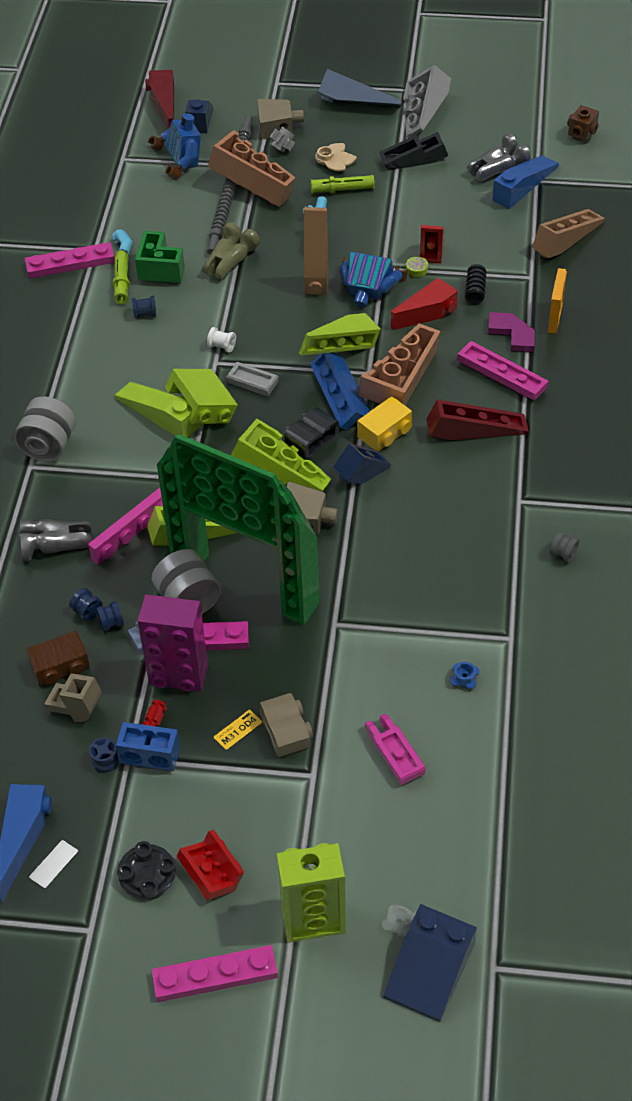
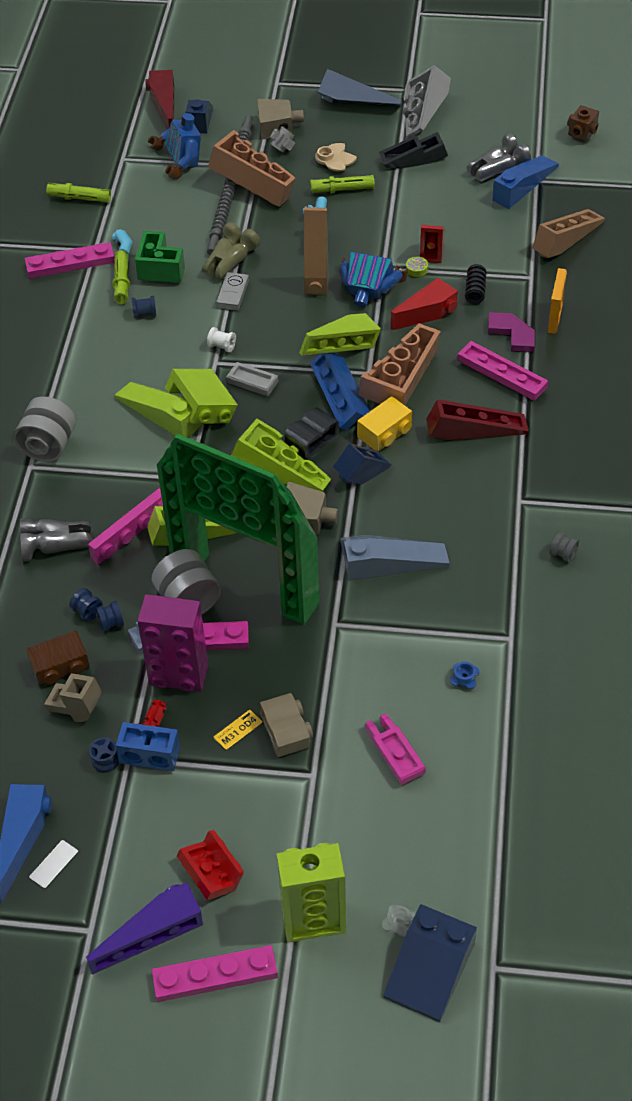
black dish [117,841,176,899] -> none
none -> lime pin [46,182,111,203]
none -> dark purple slope [86,882,203,975]
none -> light grey tile [216,272,249,311]
none -> sand blue wedge [340,535,450,581]

